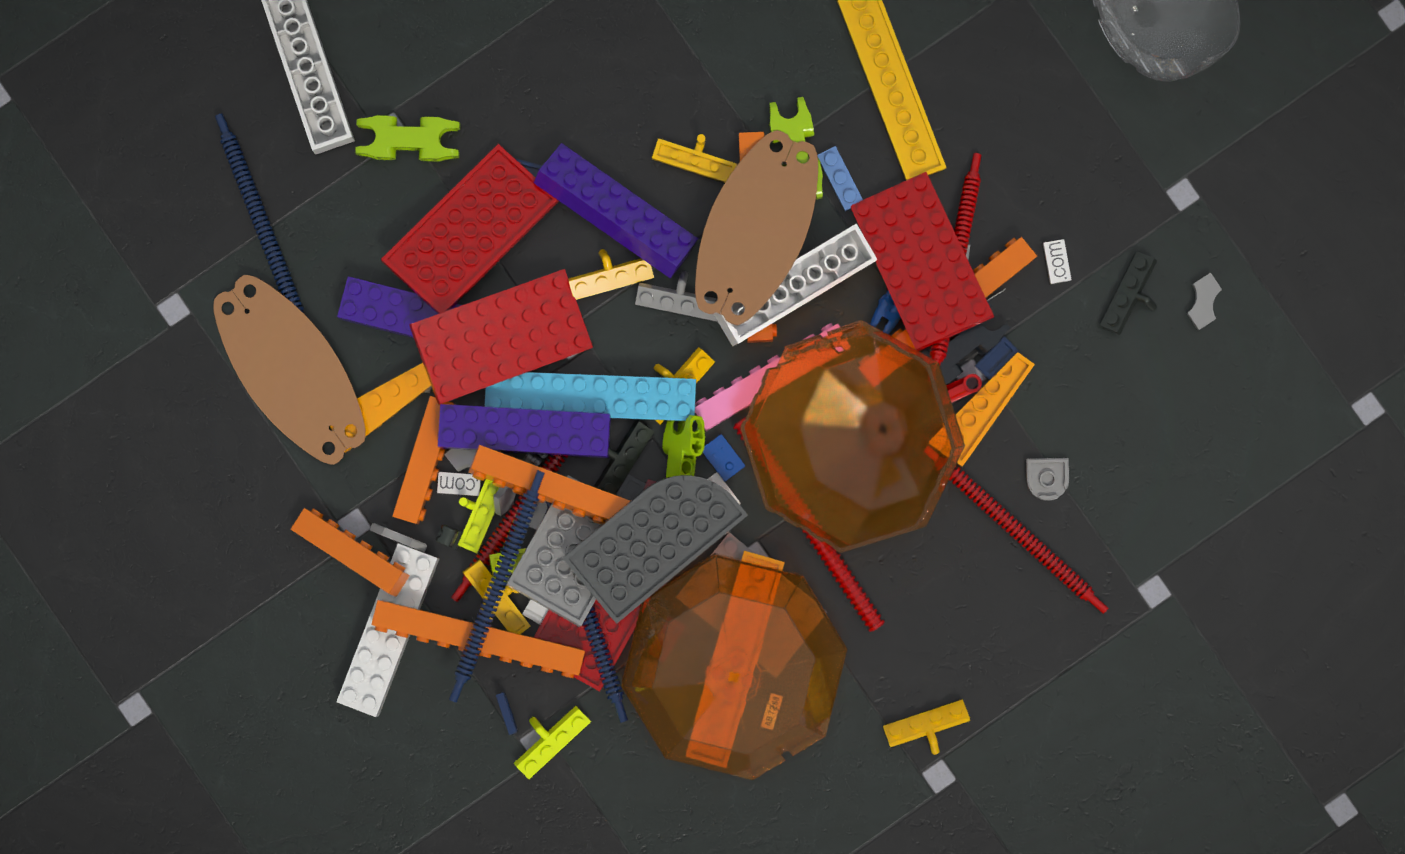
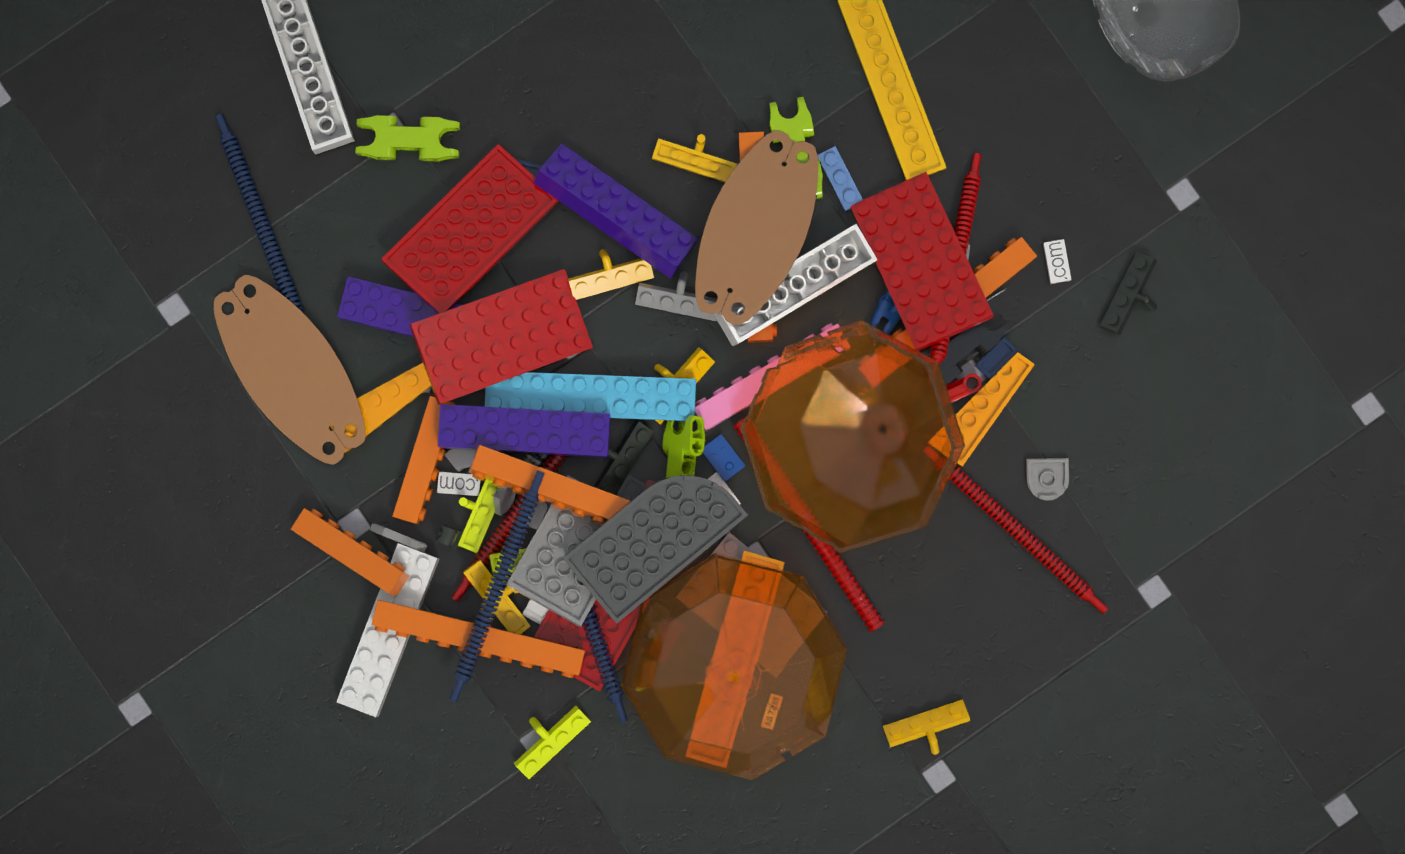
dark blue tile [496,692,518,735] -> none
light grey tile [1186,273,1222,330] -> none

